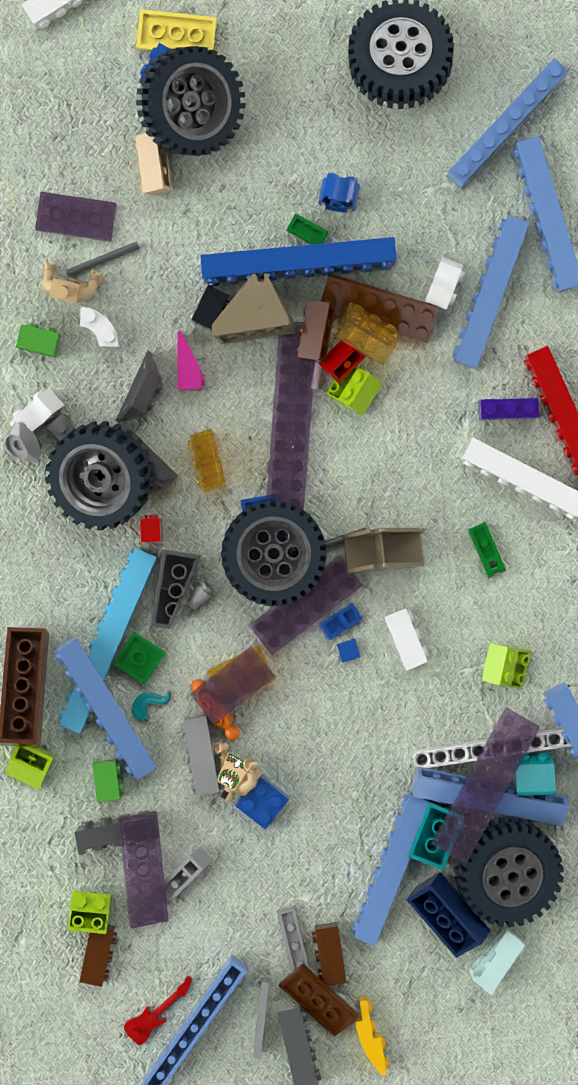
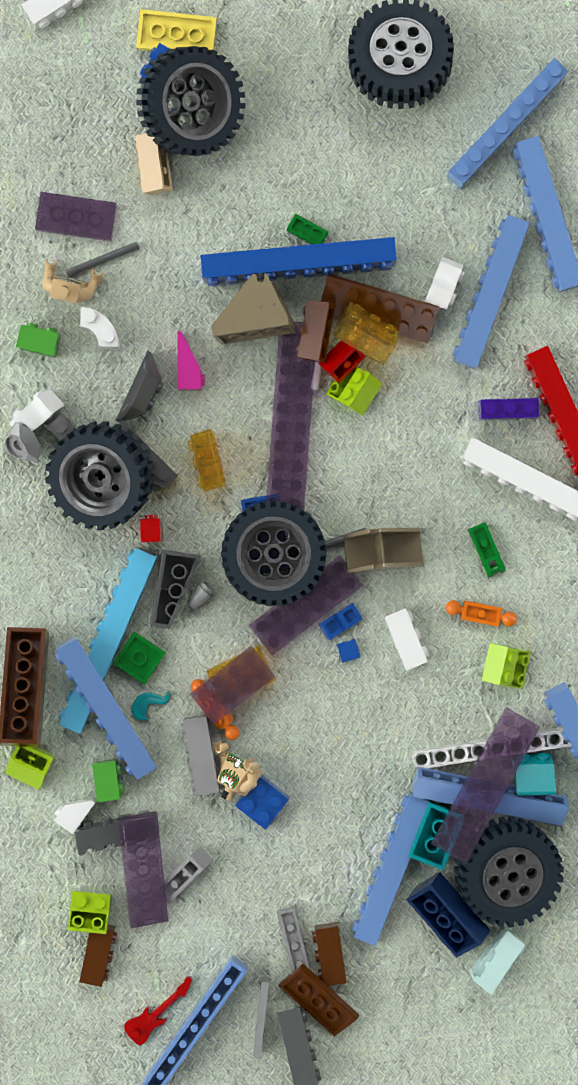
black brick [191,285,230,331] -> none
blue brick [318,173,360,213] -> none
yellow slope [355,995,390,1076] -> none
none -> white slope [54,798,97,834]
none -> orange plate [446,600,517,627]

